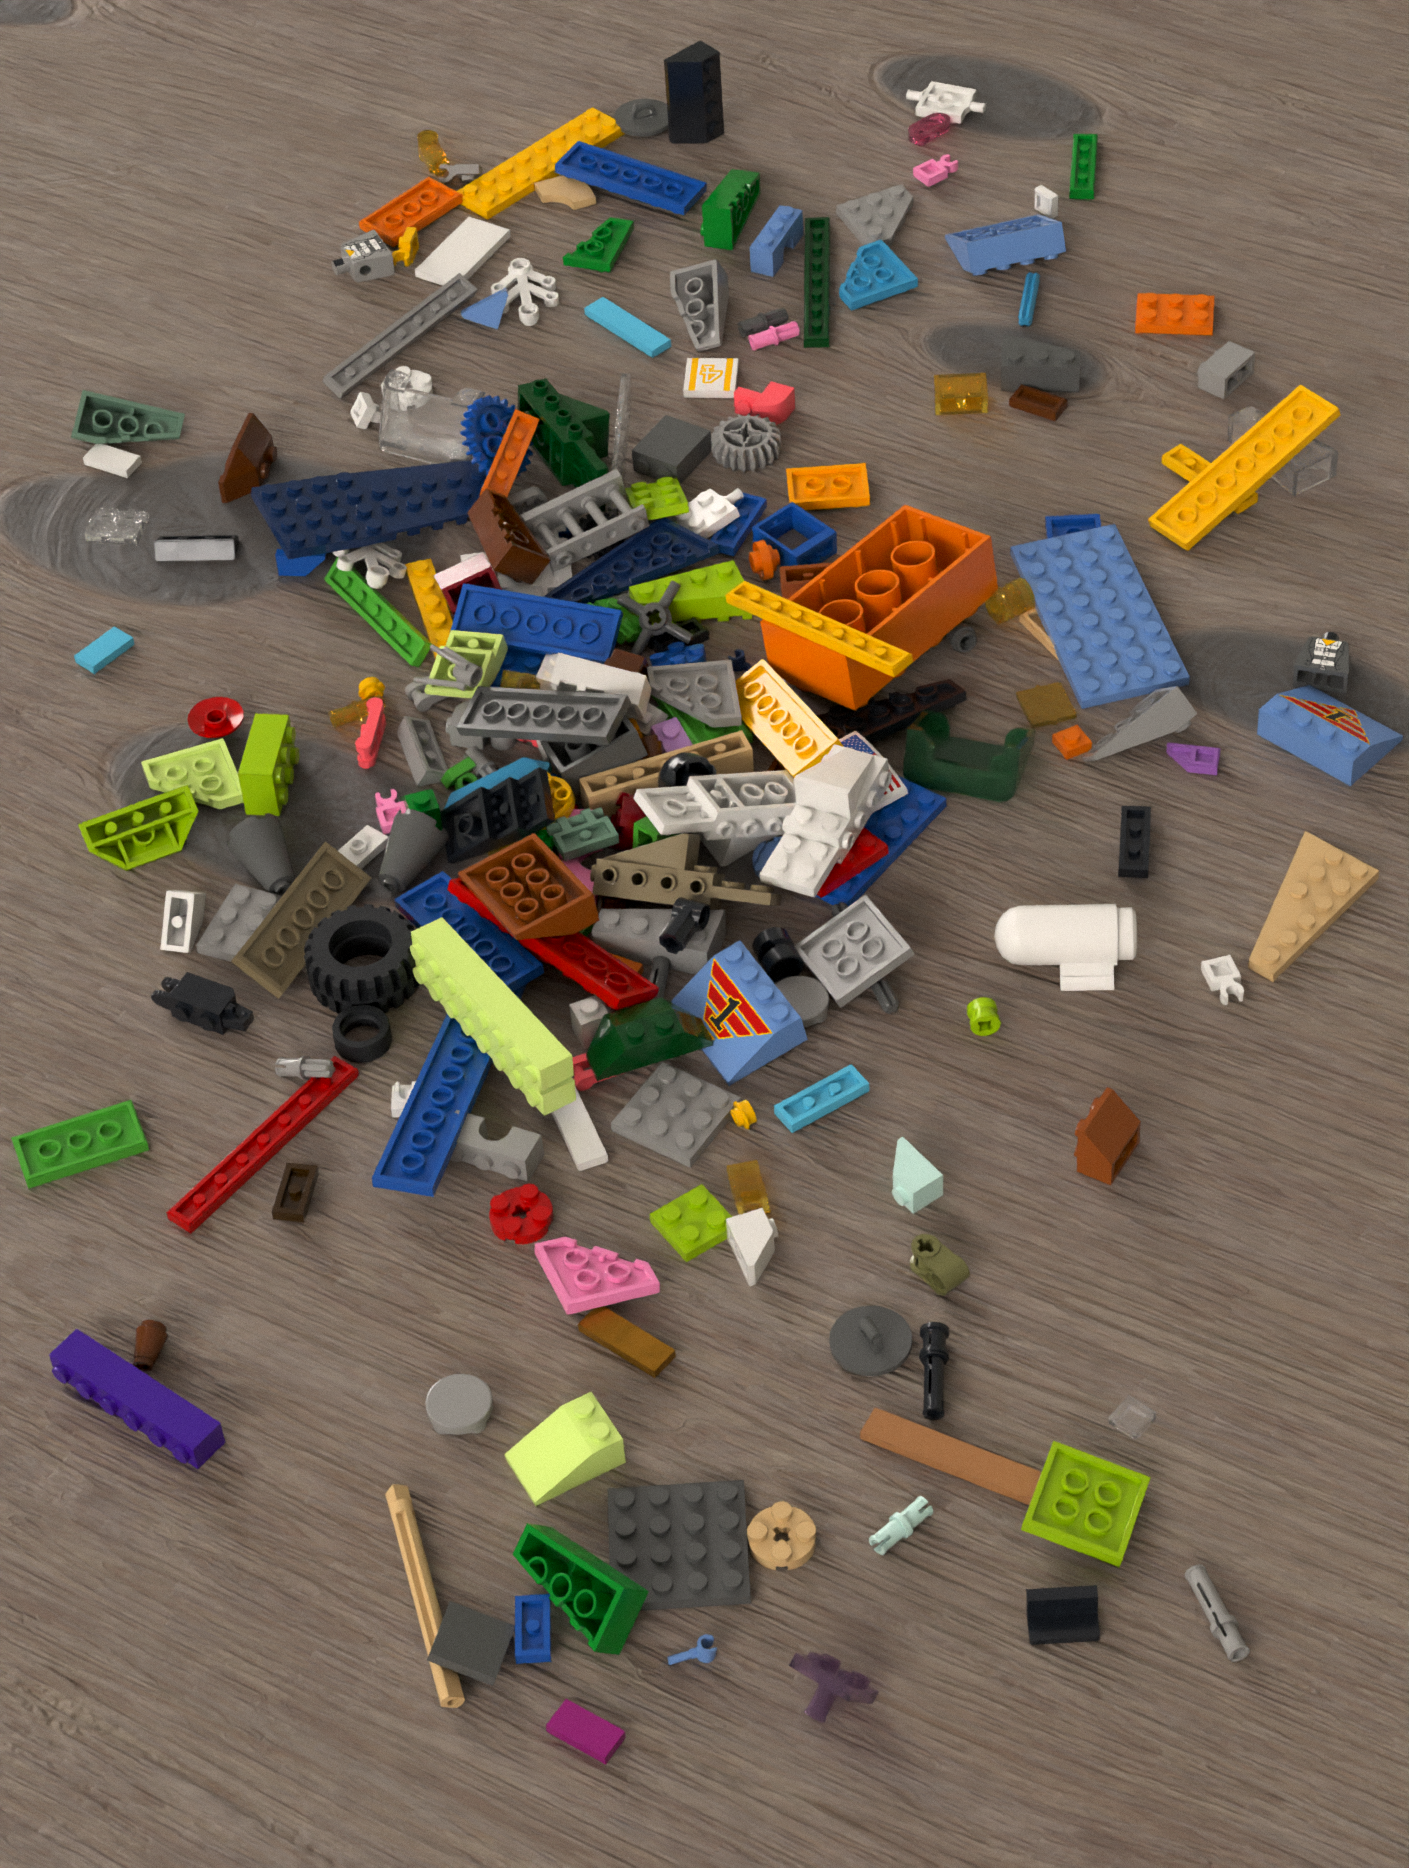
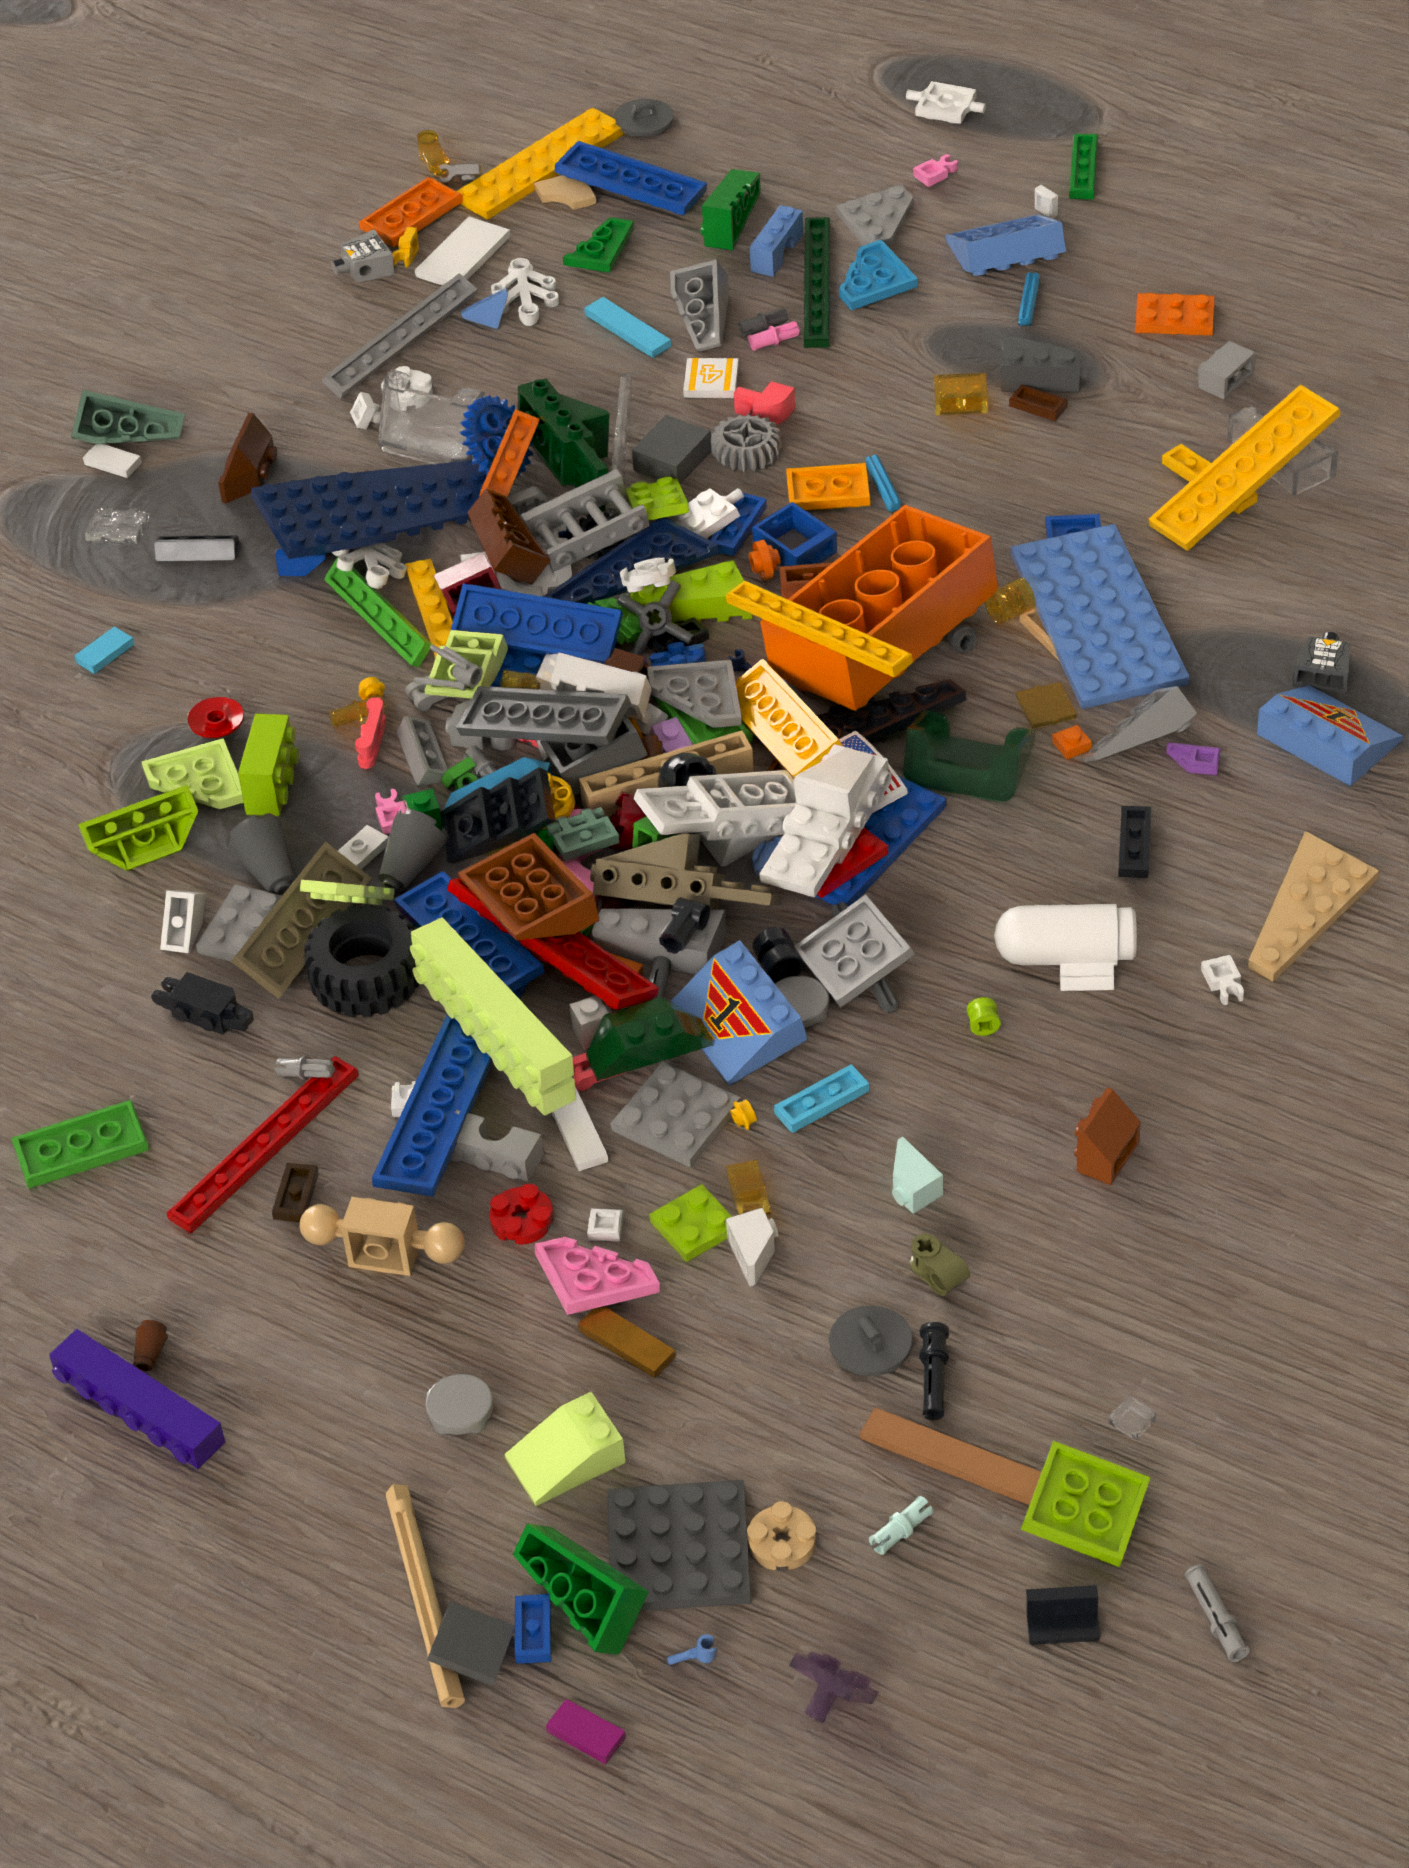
black tyre [332,1005,392,1063] -> none
black slope [664,40,724,144] -> none
clear pink plate [908,113,950,146] -> none
none -> yellowish green plate [300,880,394,905]
none -> tan brick [300,1197,465,1276]
none -> white tile [587,1208,623,1242]
none -> white plate [620,558,676,592]
none -> dark azure axle [865,454,901,512]

